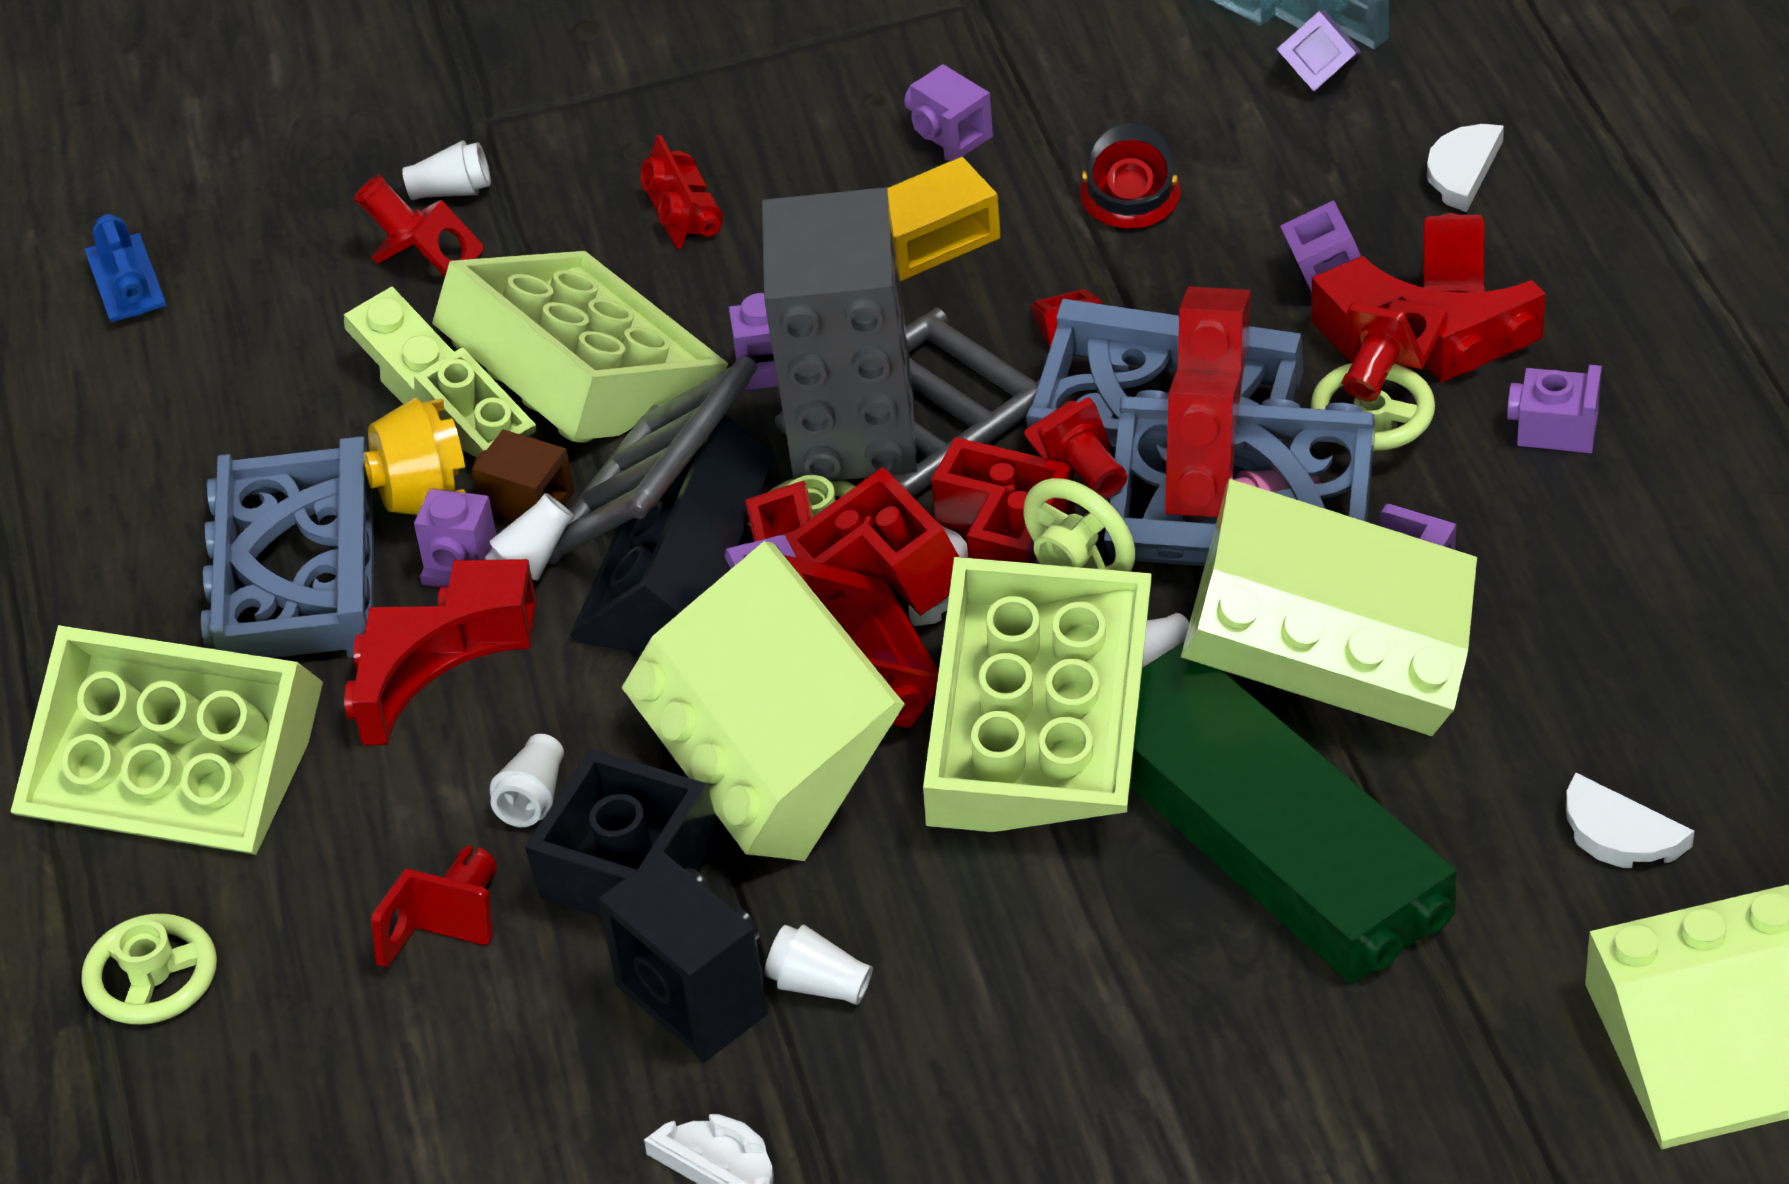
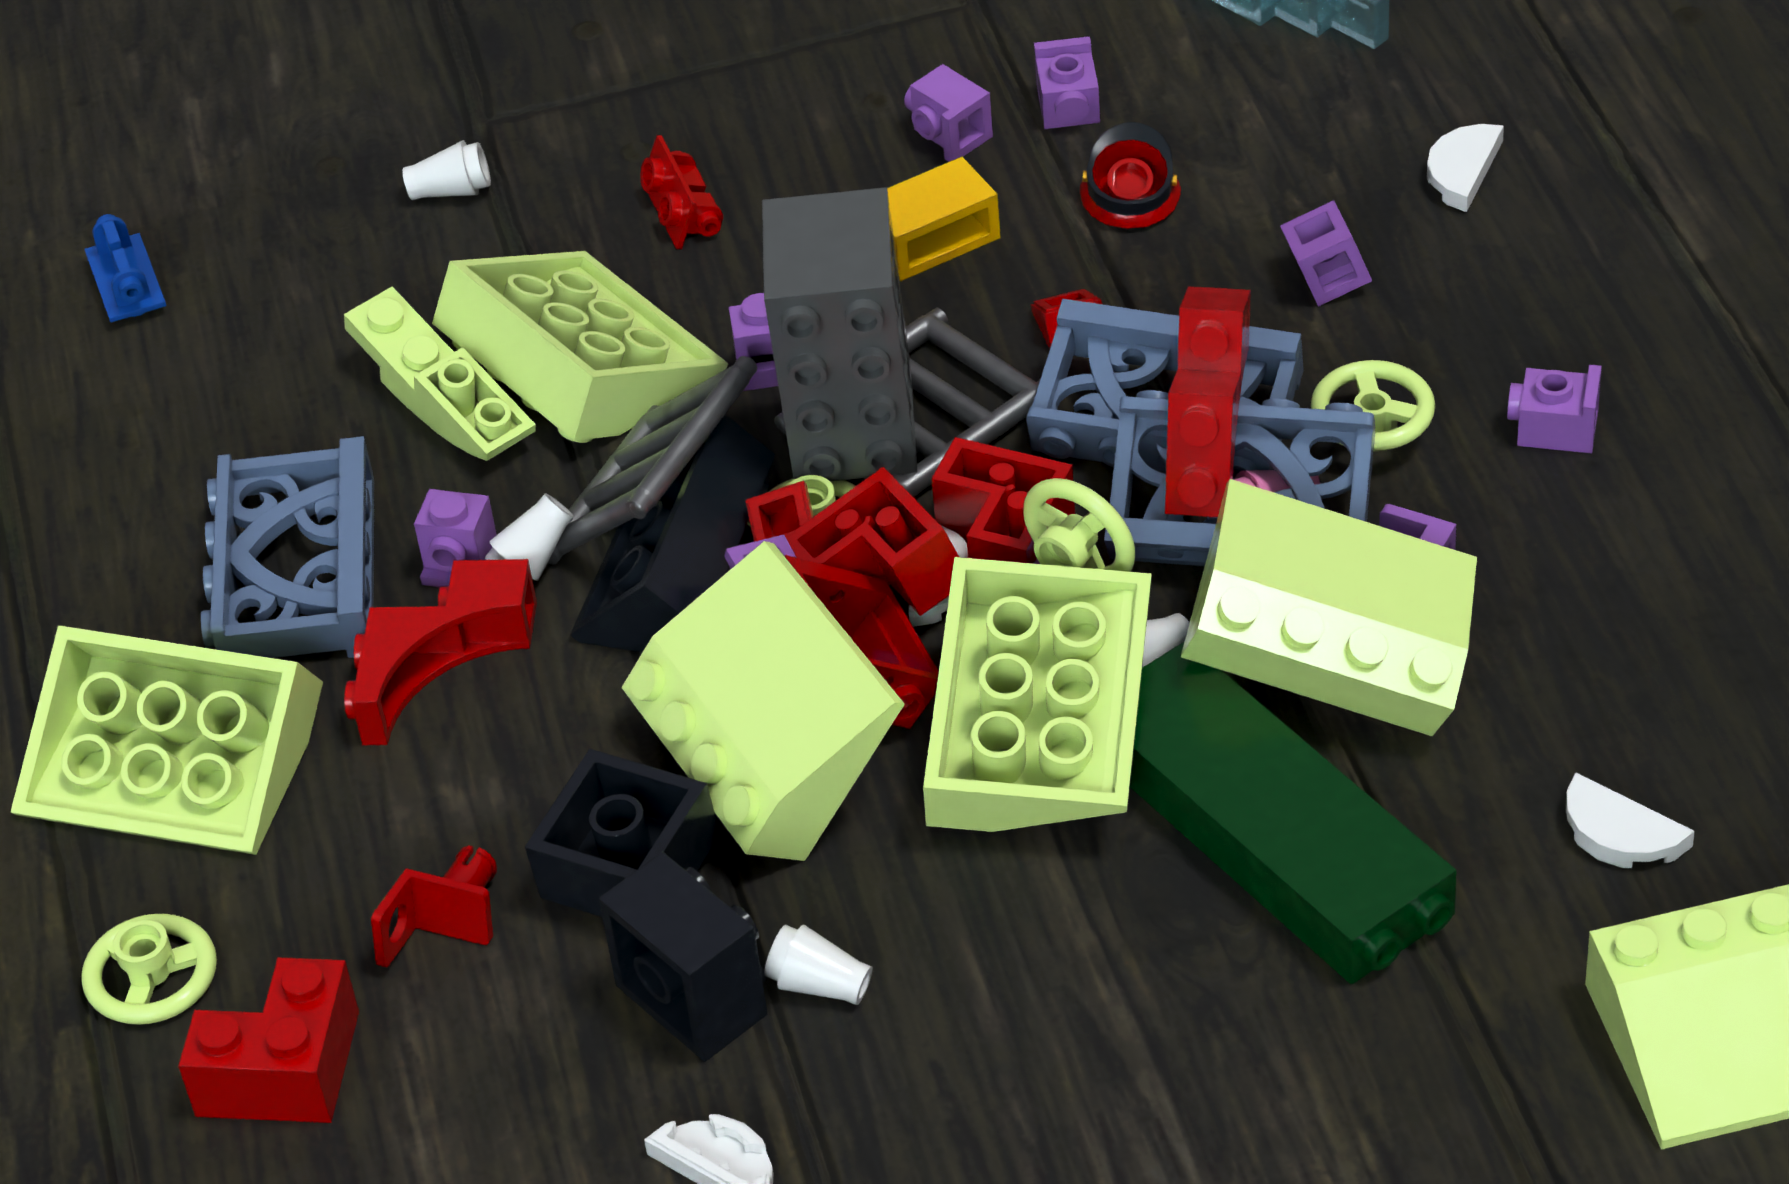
red bracket [353,174,484,277] -> none
yellow cone [363,397,466,515] -> none
reddish brown brick [472,429,575,522] -> none
white cone [490,734,564,827] -> none
red bracket [1024,397,1128,499] -> none
panel [1277,10,1361,91] -> none
red arch [1312,256,1546,383] -> none
red bracket [1341,299,1448,402] -> none
red bracket [1423,213,1485,293] -> none
none -> red brick [178,957,359,1123]
none -> medium lavender brick [1034,36,1100,129]

